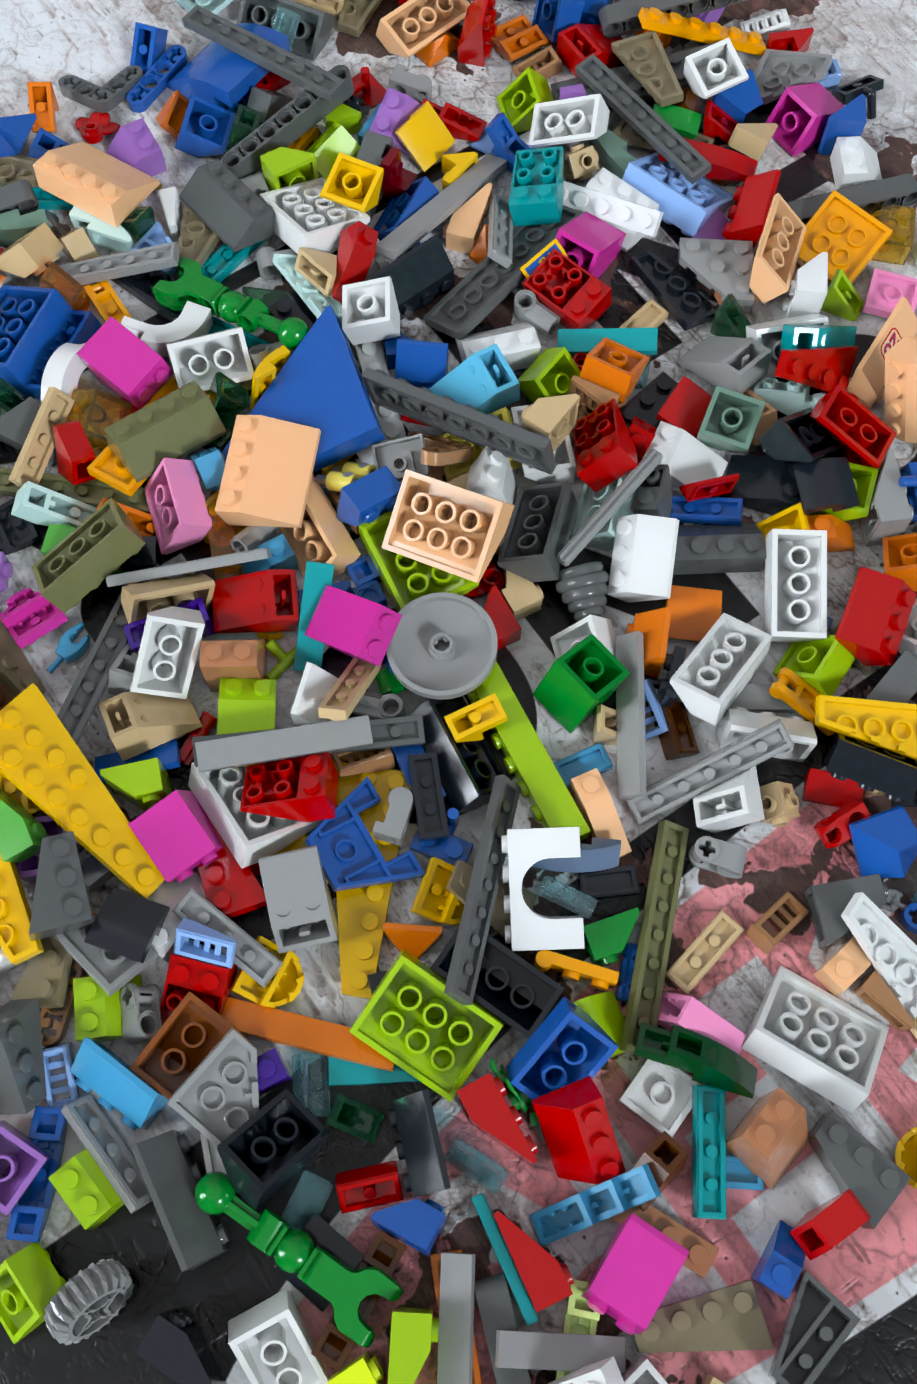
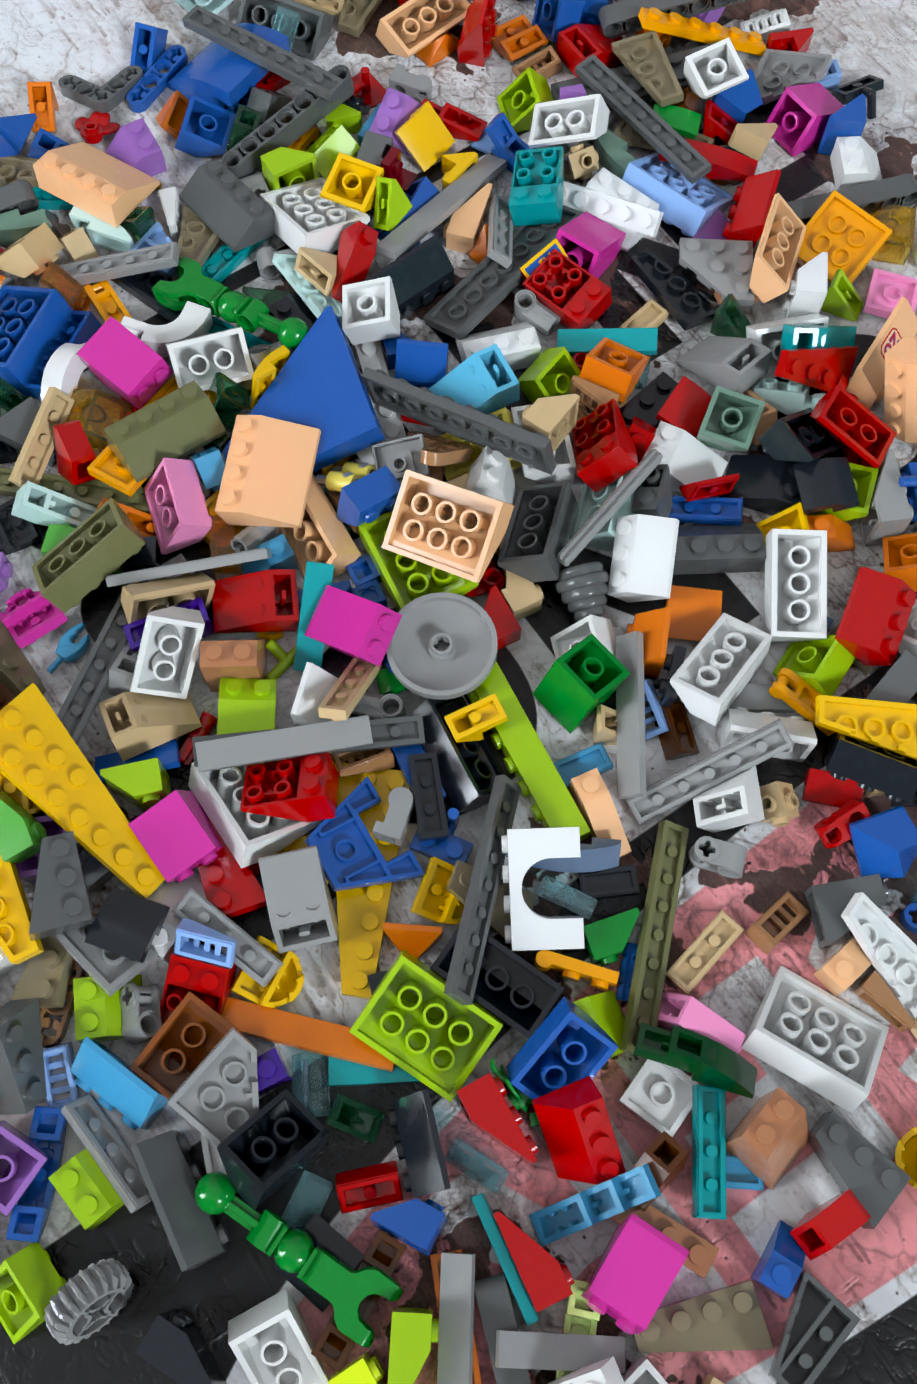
none -> lime slope [373,177,413,231]

